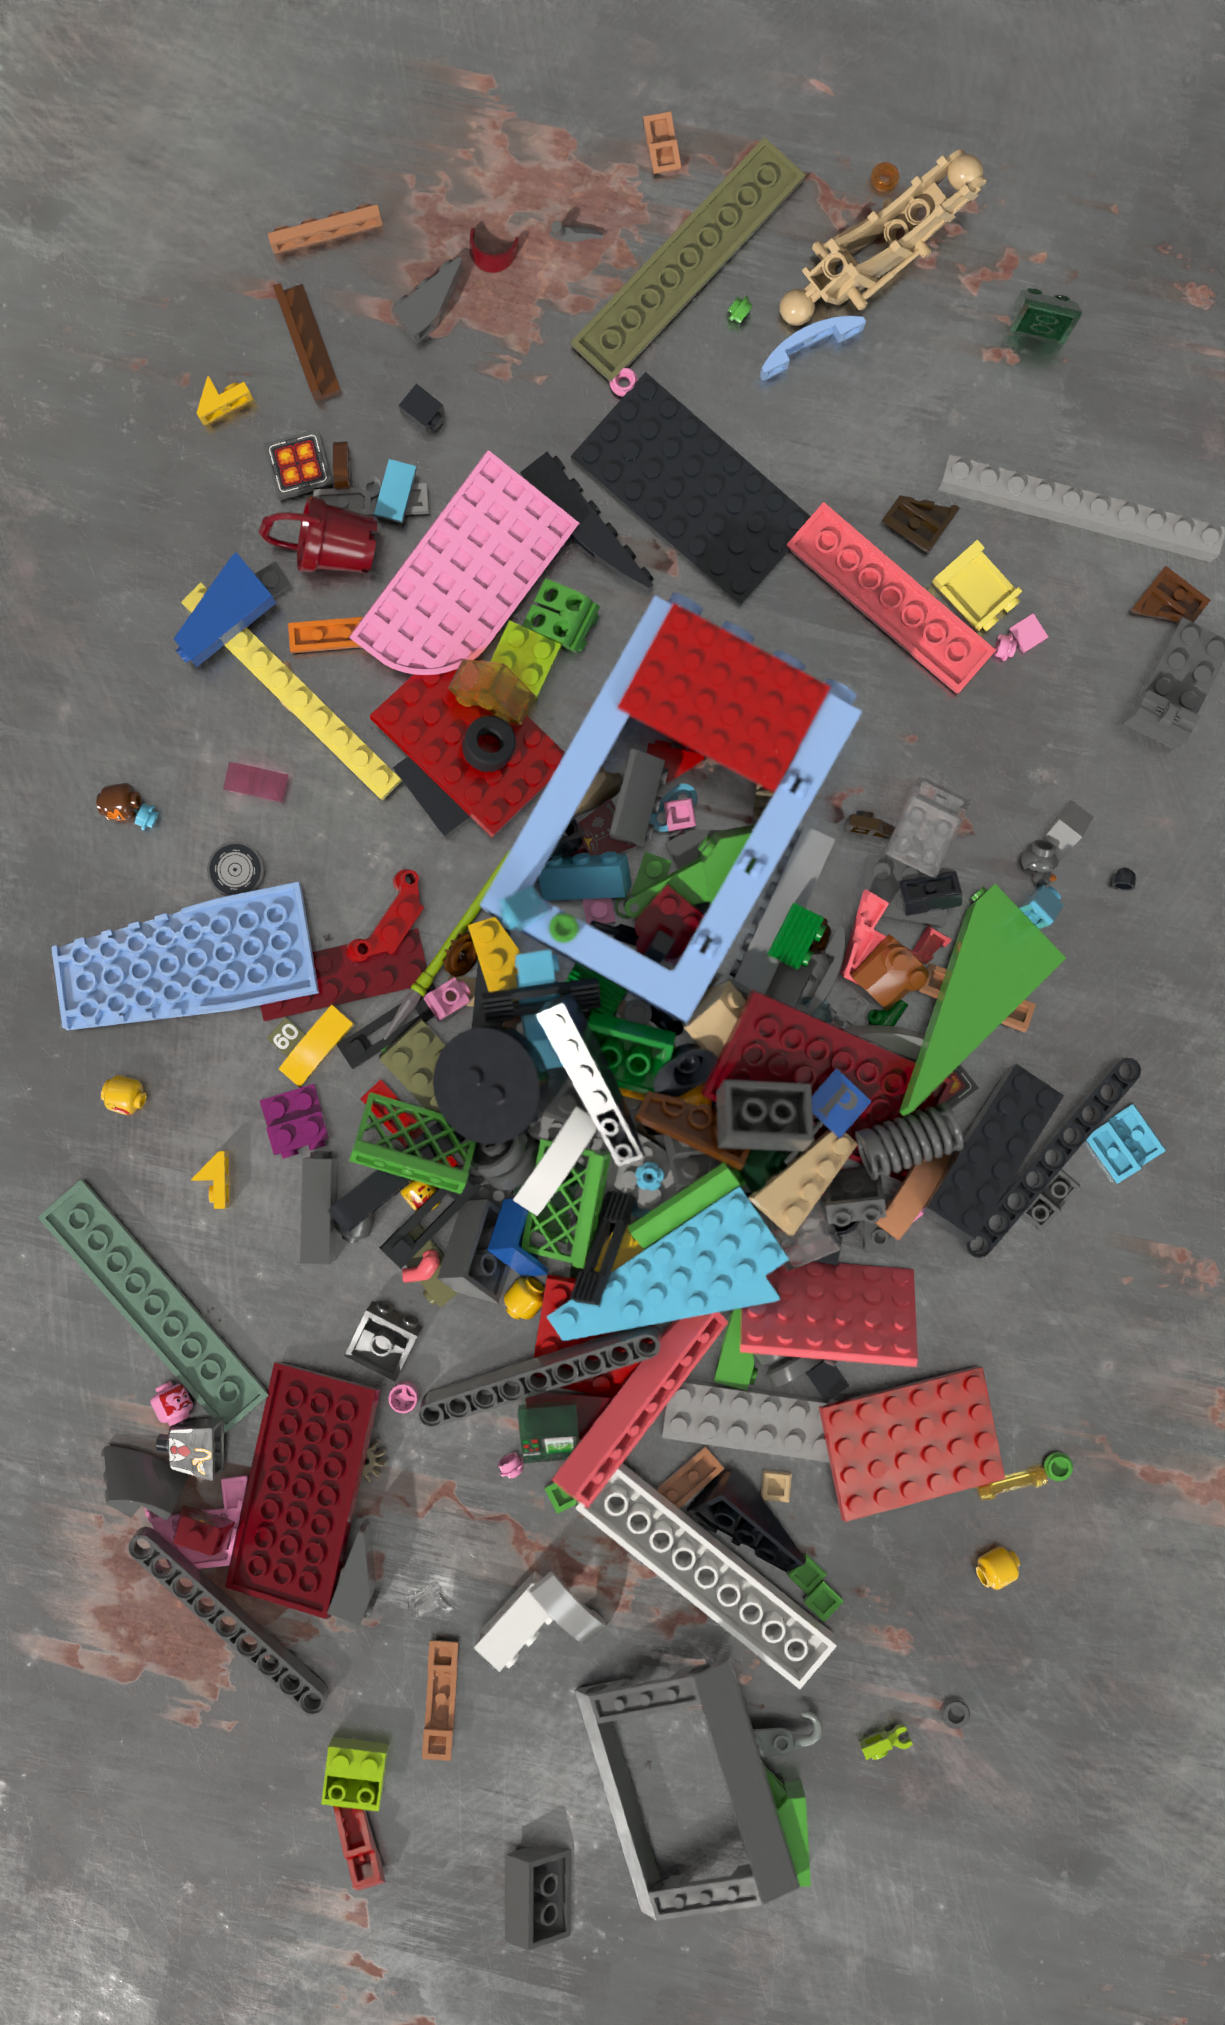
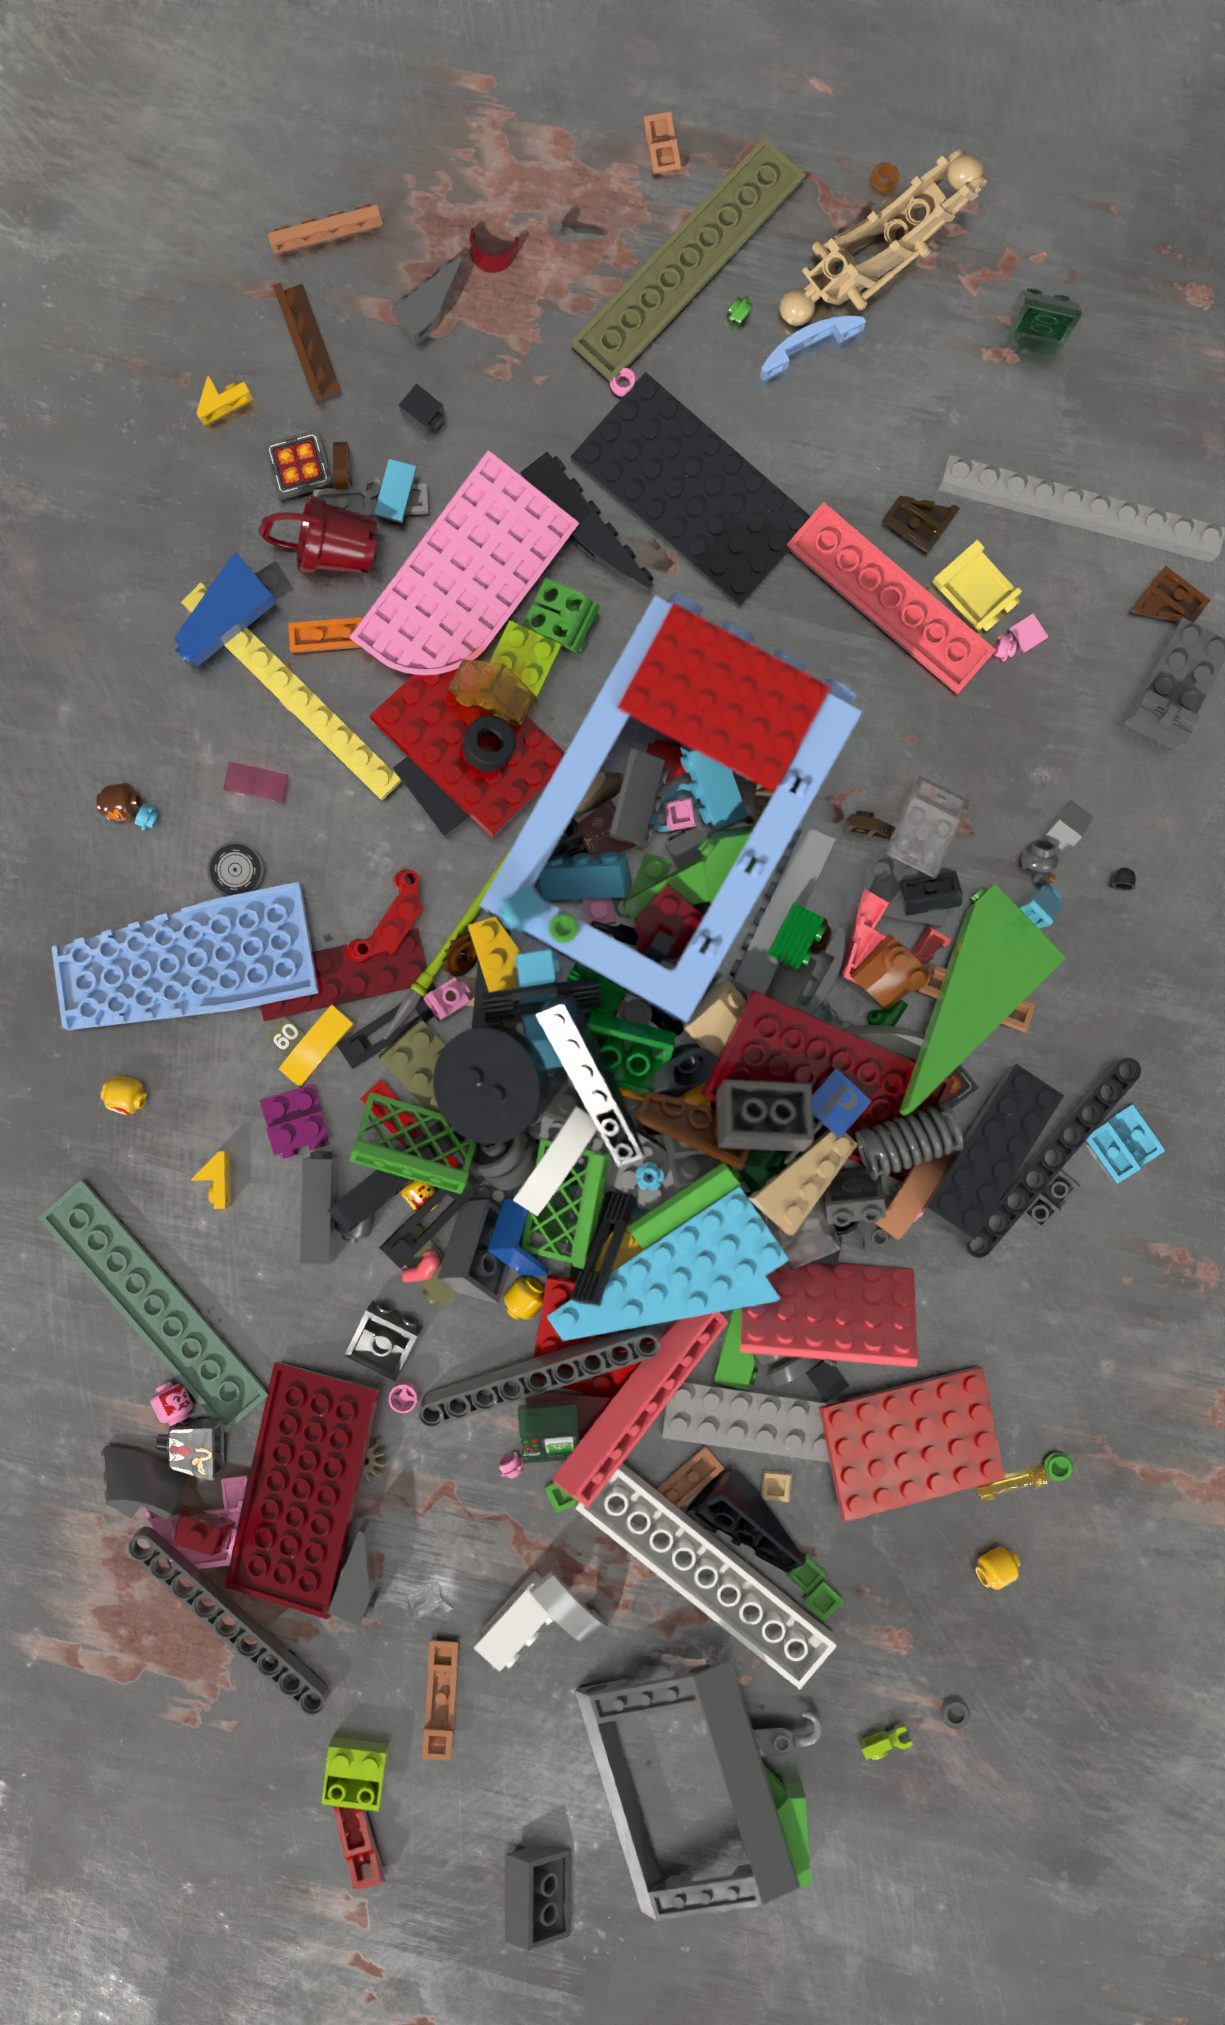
none -> medium azure brick [680,745,748,830]

